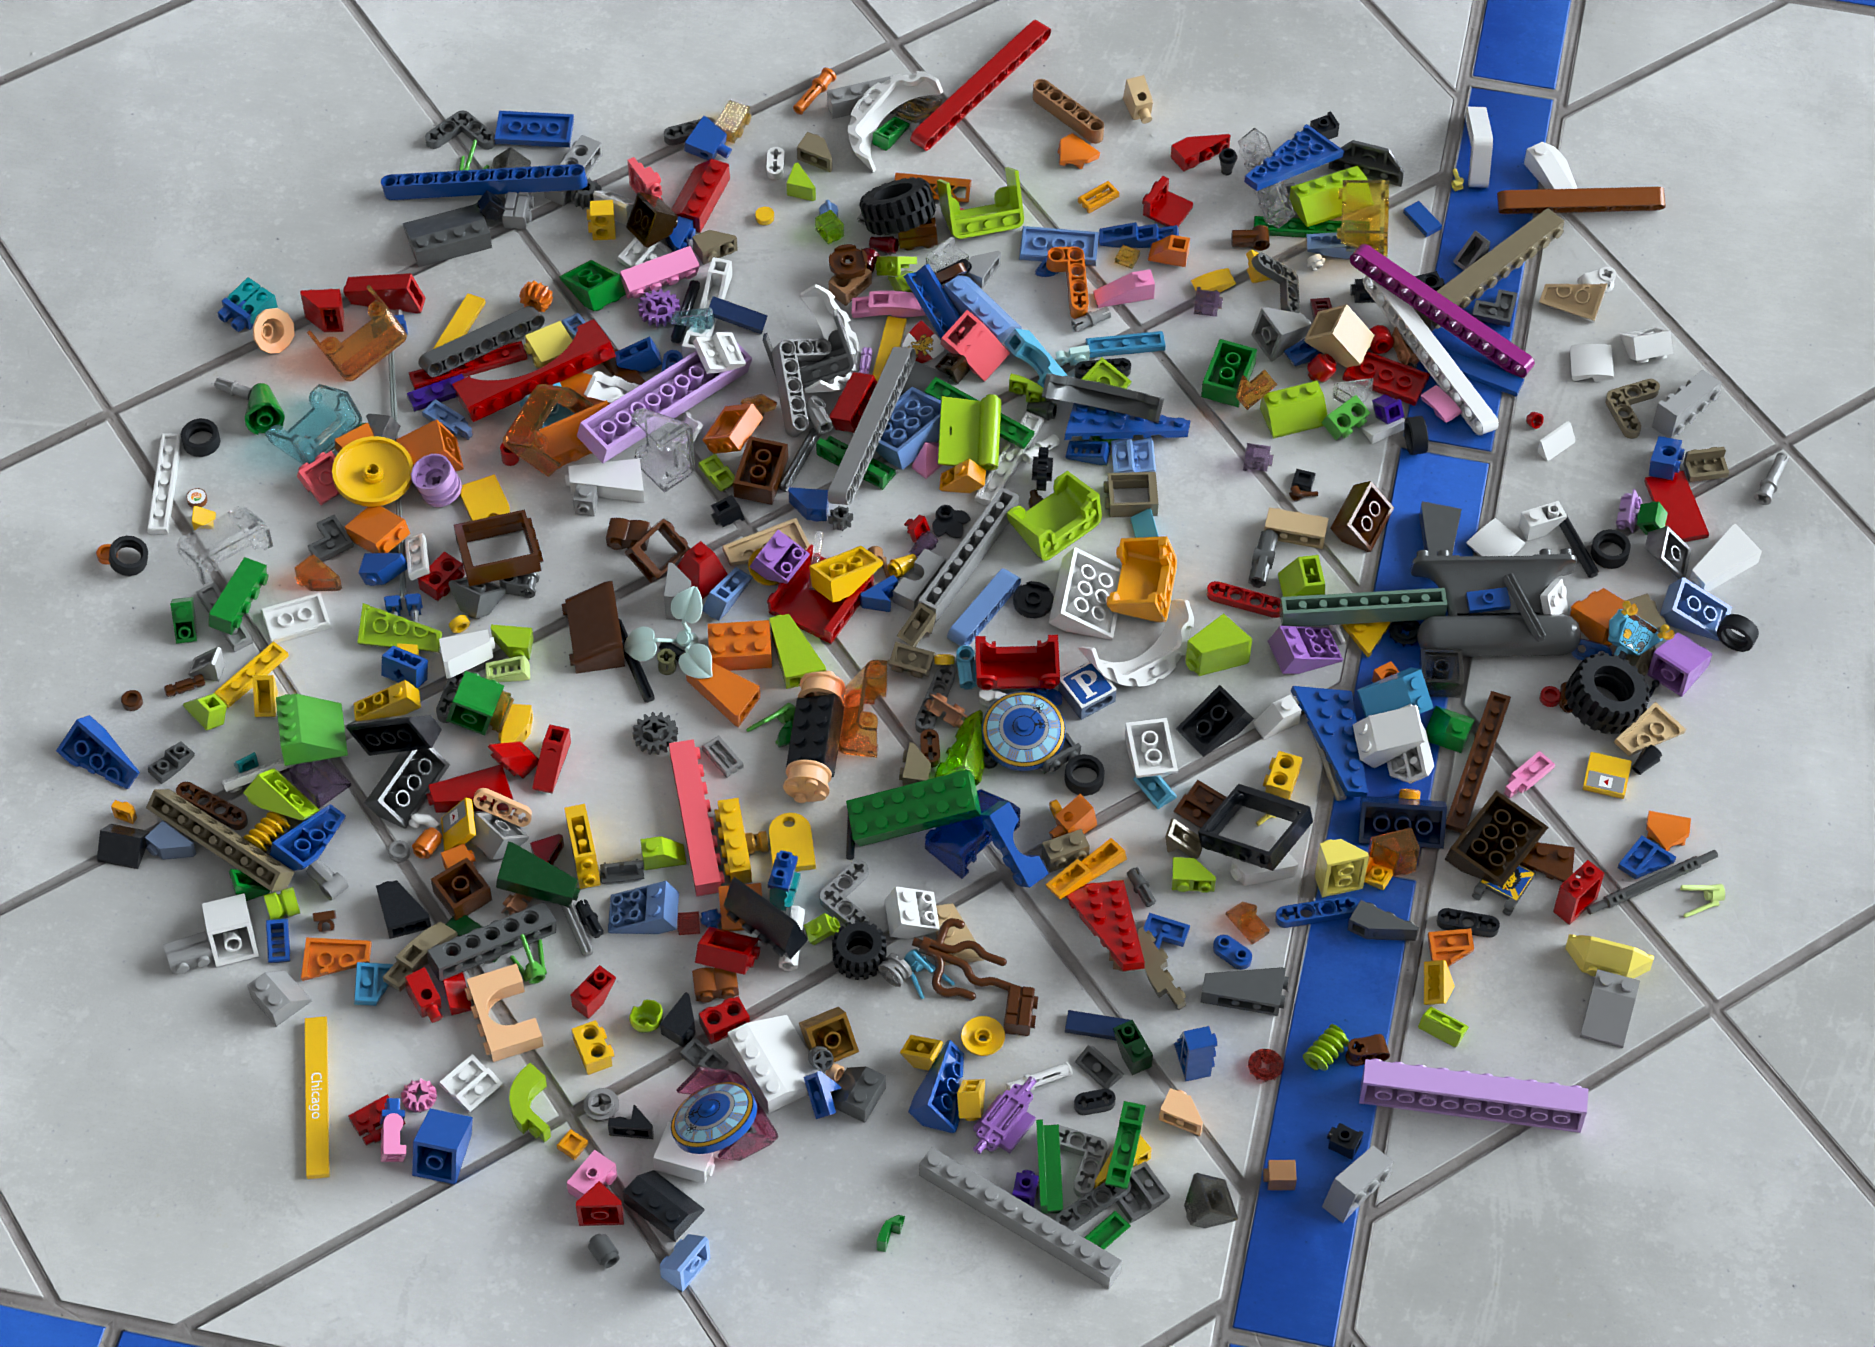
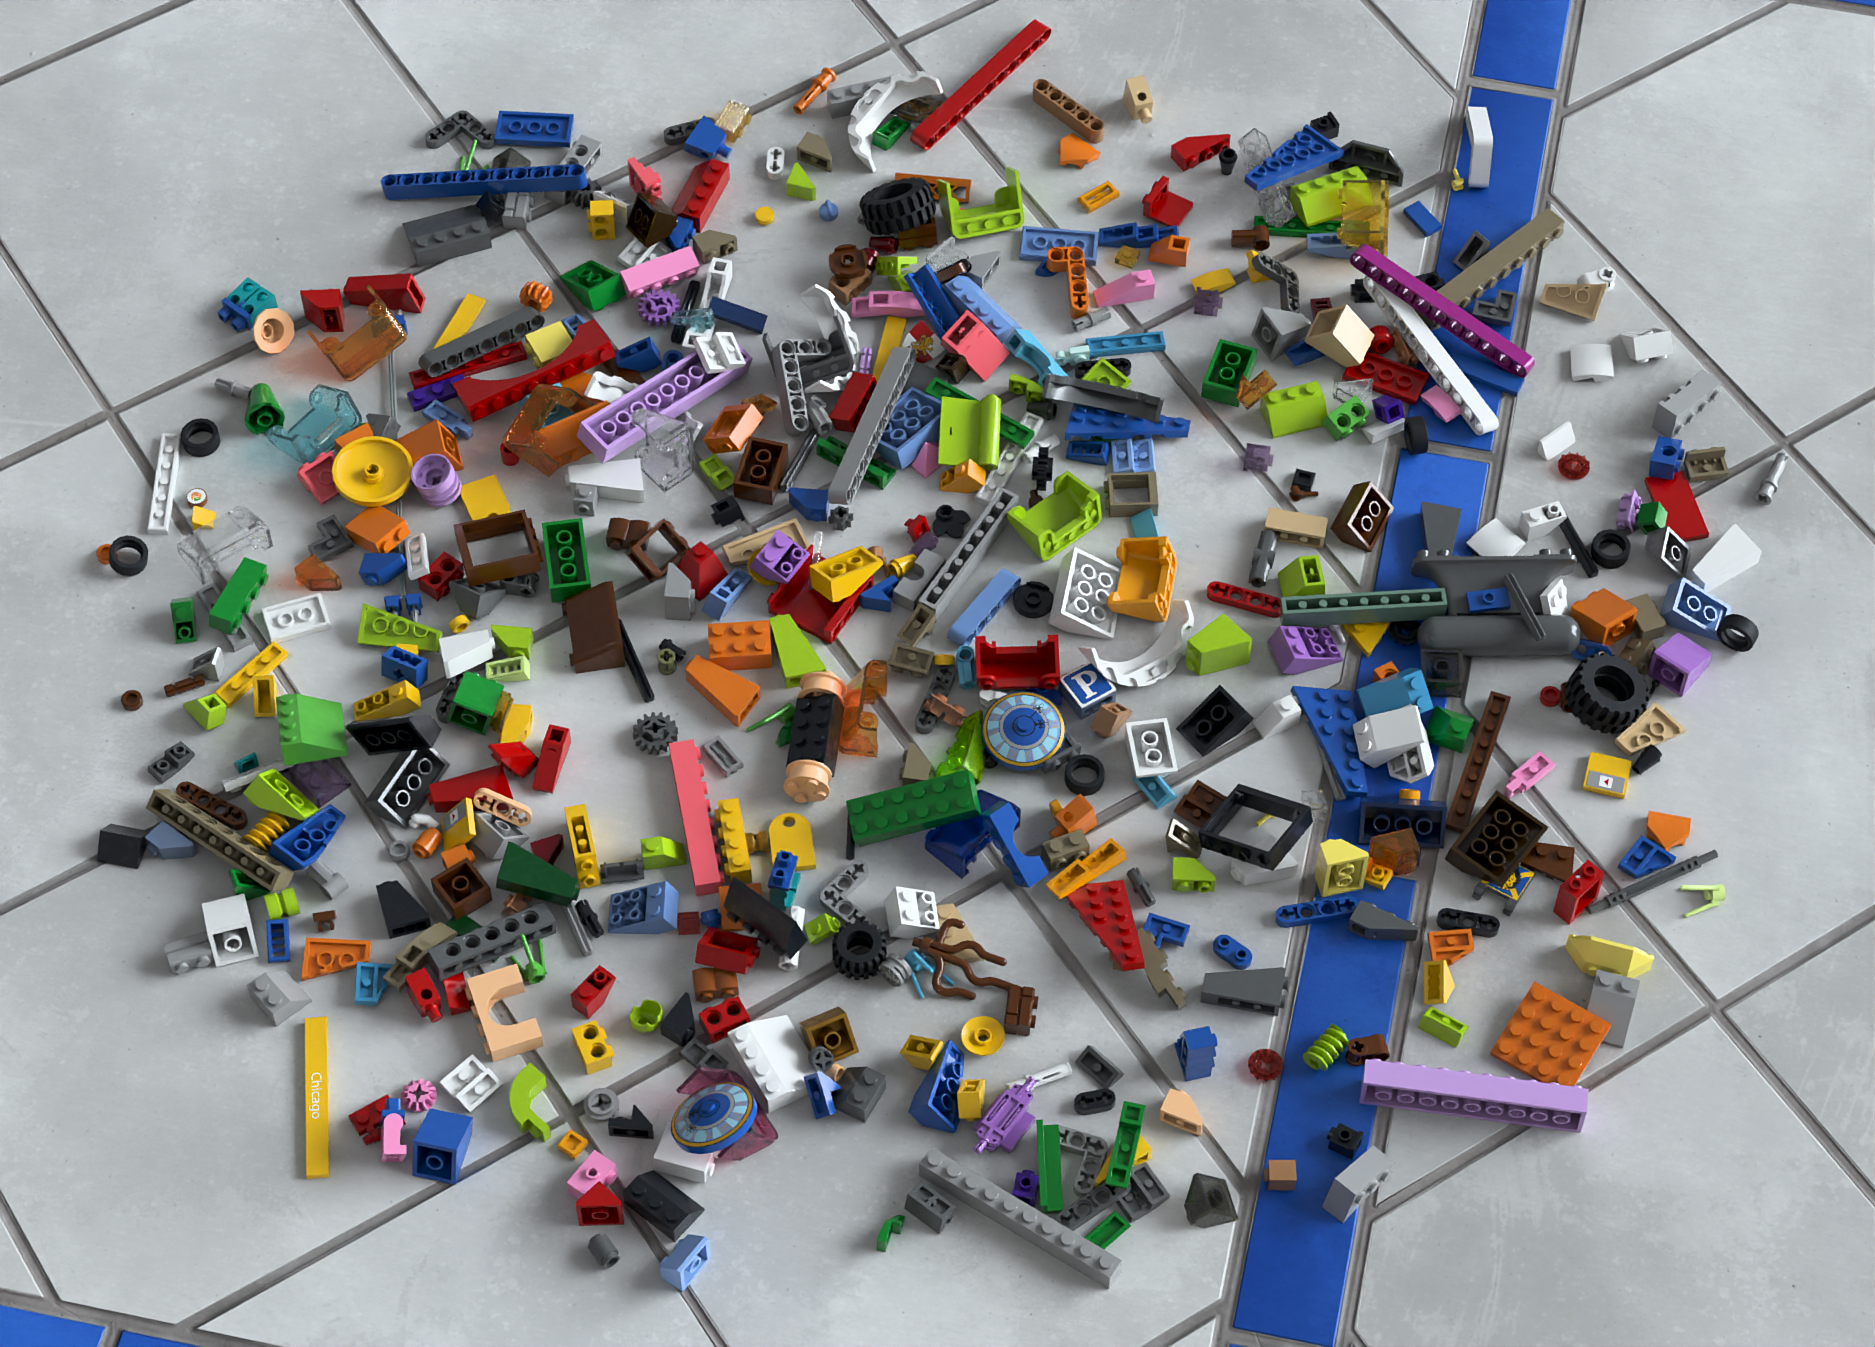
blue wedge [56,715,140,789] -> none
light orange plate [111,800,137,824] -> none
light aqua plant [624,586,713,679] -> none
clear neon green brick [815,210,844,244] -> none
reddish brown beam [920,729,940,768] -> none
dark blue tile [1065,1010,1130,1041] -> none
dark green slope [1113,1019,1153,1075] -> none
clear orange slope [1226,902,1270,945] -> none
yellow brick [1263,751,1303,800] -> none
white plate [1307,254,1325,271] -> none
red head [1307,354,1336,383] -> none
dark orange beam [1497,187,1666,214] -> none
white wedge [1524,142,1577,214] -> none
red hinge [1526,412,1544,429] -> none
dark tan beam [1605,379,1660,439] -> none
torso [1608,601,1675,660] -> none
none -> green brick [542,518,591,603]
none -> dark grey hinge [904,1181,956,1234]
none -> medium nougat slope [1090,702,1133,738]
none -> clear slope [1301,790,1327,822]
none -> orange plate [1490,981,1612,1086]
none -> clear red gear [1558,451,1590,480]

